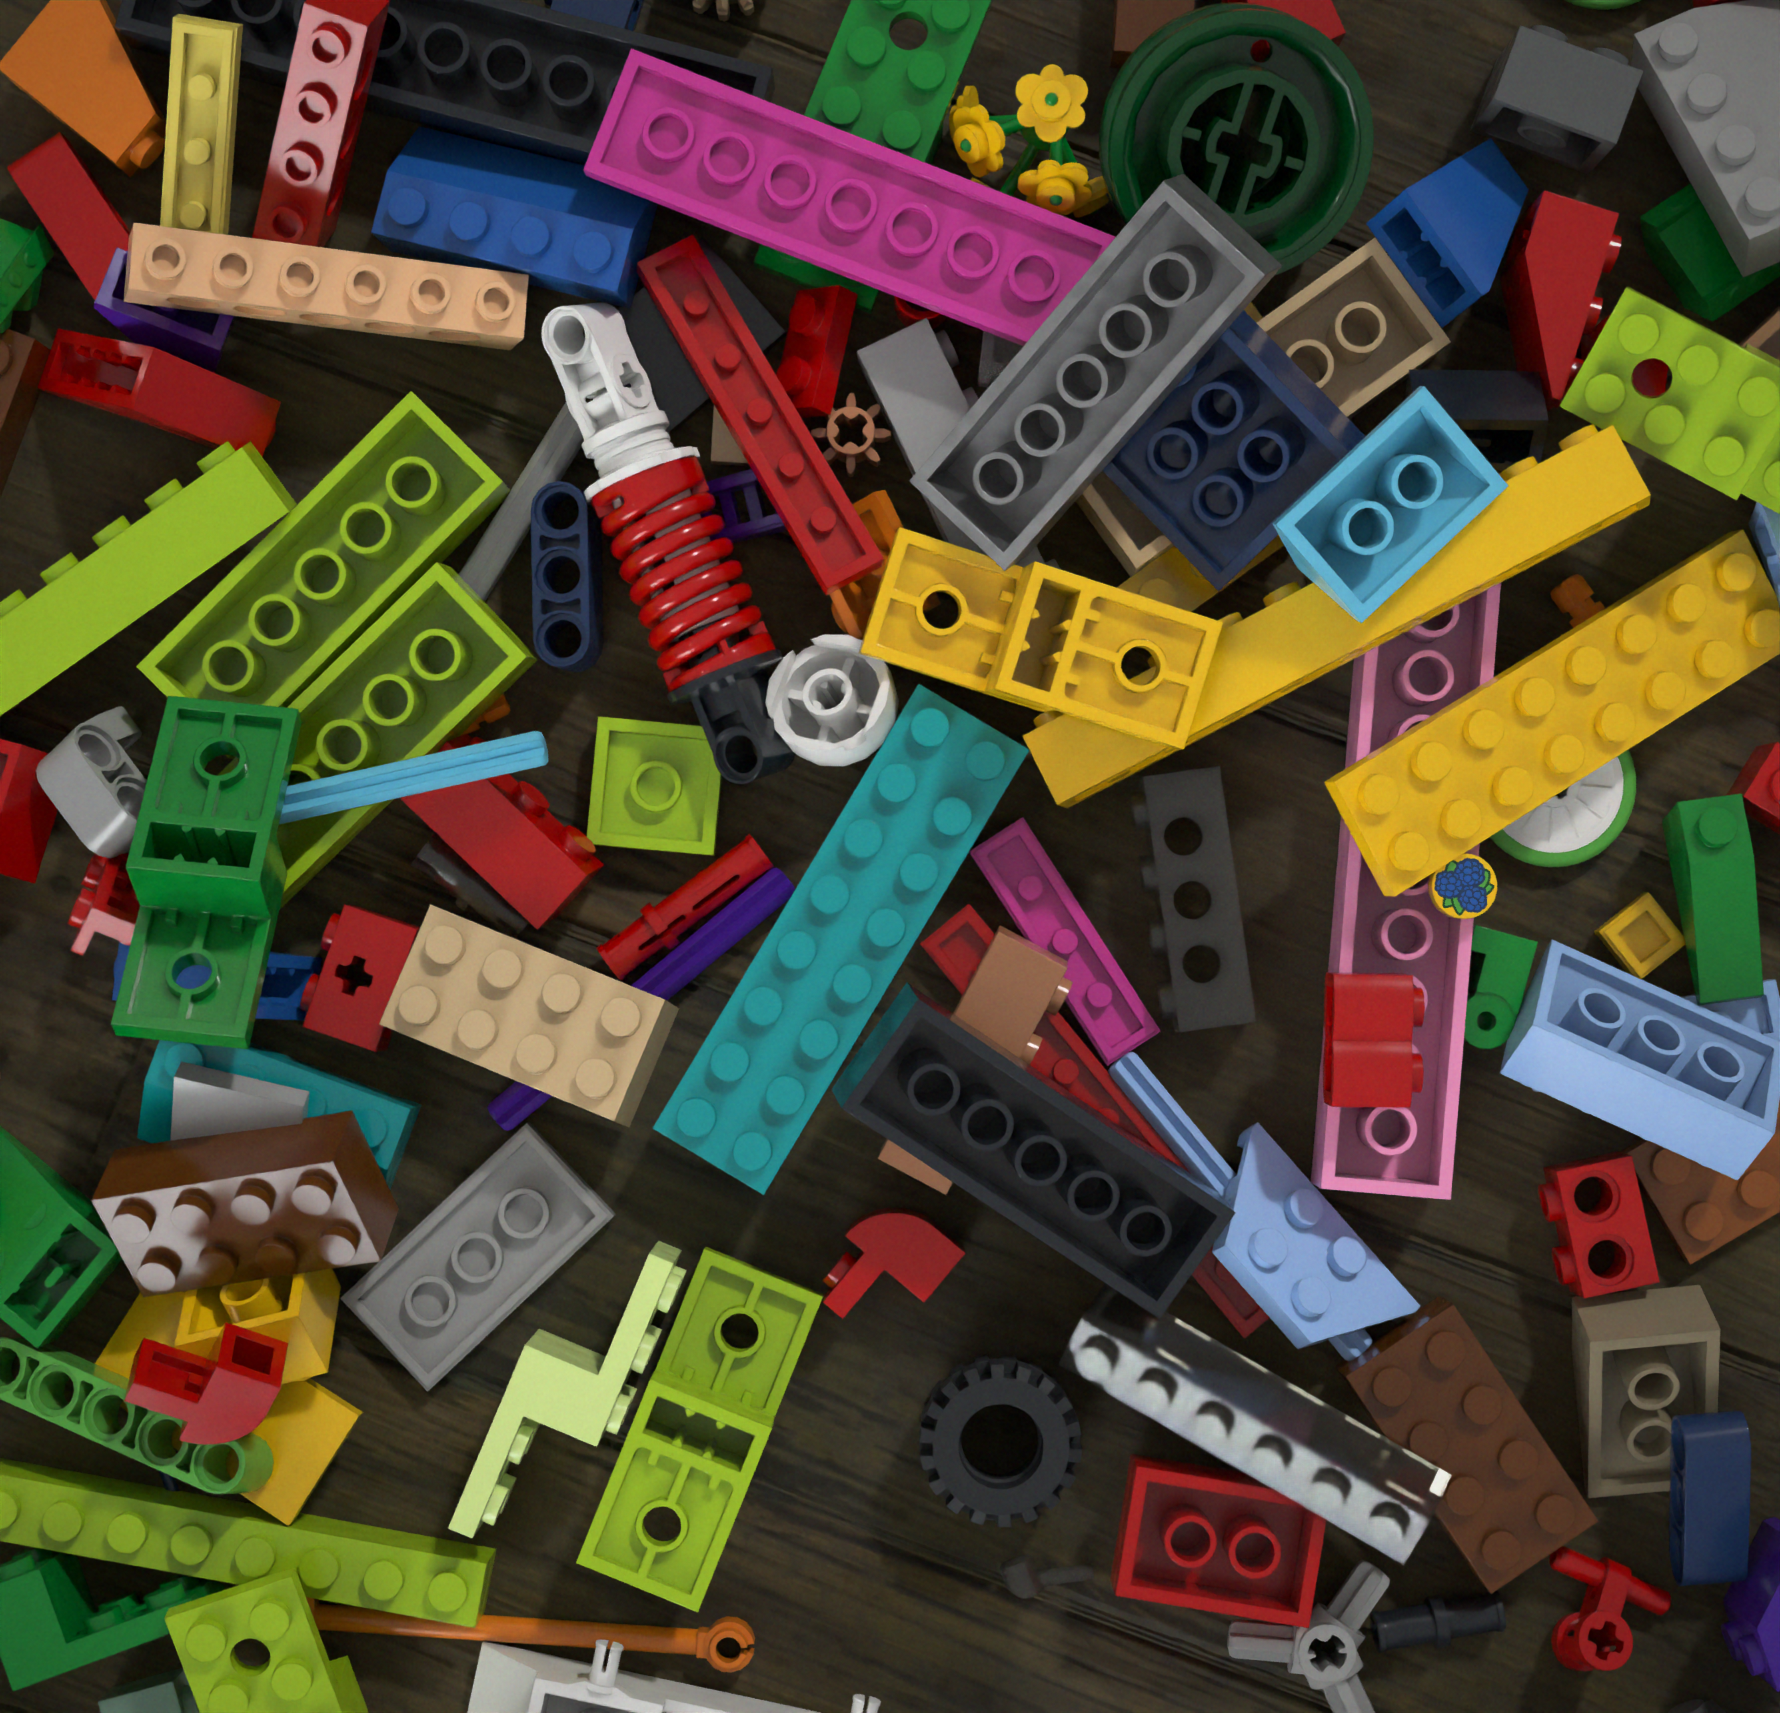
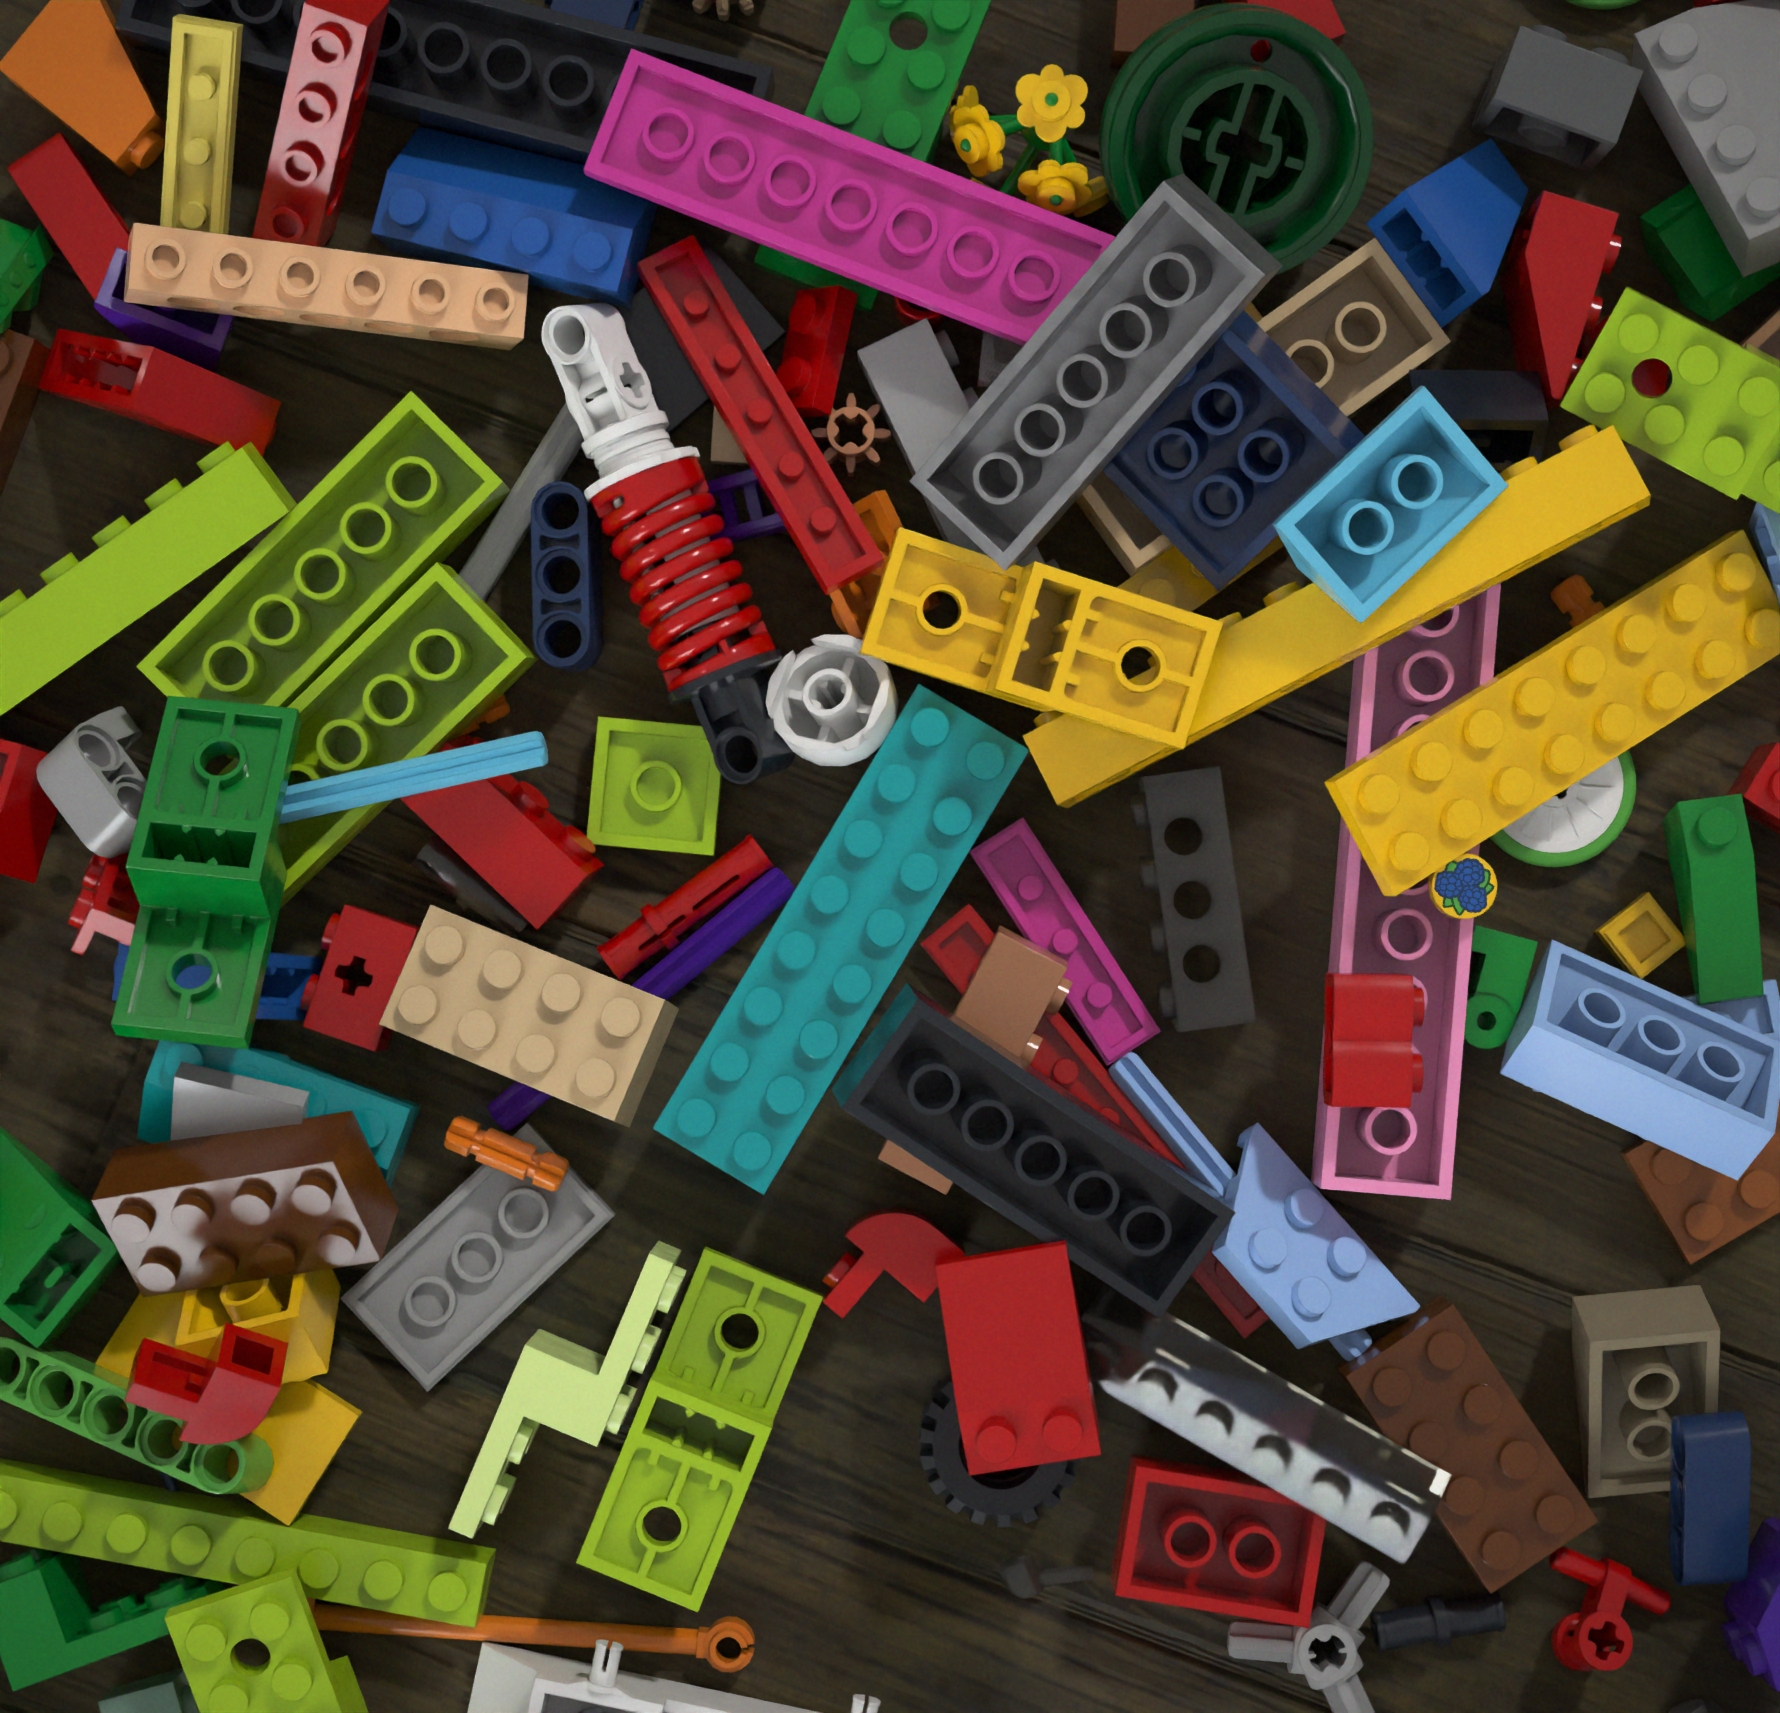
red brick [1538,1151,1660,1299] -> none
none -> orange axle [444,1116,569,1192]
none -> red slope [935,1240,1101,1476]

